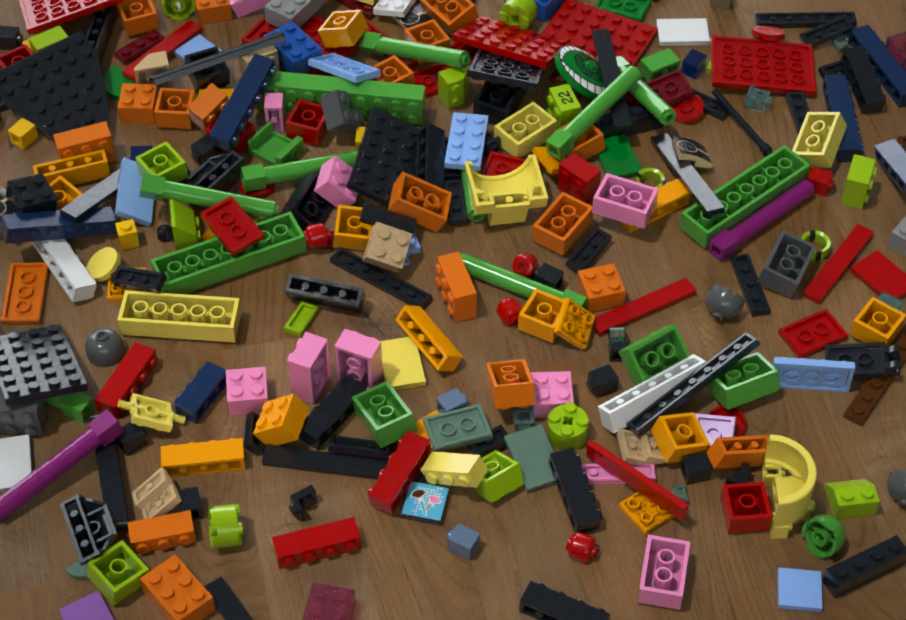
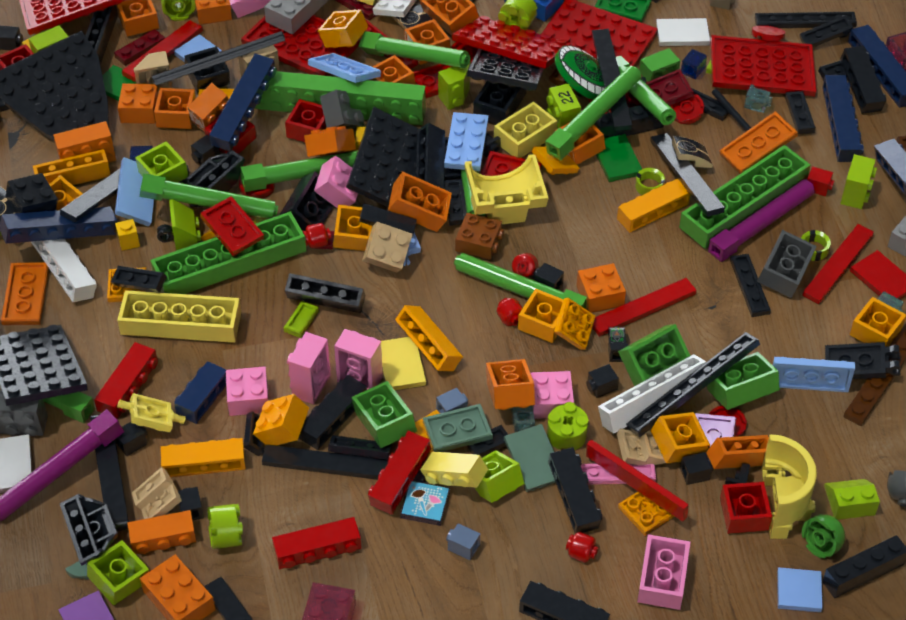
yellow brick [8,118,38,150] -> none
dark grey cylinder [85,328,125,367] -> none
light yellow tile [86,247,121,282] -> none
bright green panel [247,121,304,165] -> none
blue brick [264,21,322,74] -> none
bright pink brick [264,93,285,133] -> none
black bracket [289,485,317,521] -> none
black tile [330,247,433,310] -> none
orange brick [435,251,477,323] -> none
orange brick [532,192,593,256] -> none
red brick [557,152,601,204] -> none
black plate [565,227,612,273] -> none
bright pink brick [592,173,659,229] -> none
sand green tile [670,484,689,503] -> none
dark grey cylinder [705,285,745,321] -> none
red tile [778,309,849,359] -> none
light yellow brick [792,112,847,168] -> none
sand green tile [831,34,848,53] -> none
none -> orange brick [304,126,357,157]
none -> dark orange brick [455,213,504,260]
none -> orange tile [719,111,798,174]

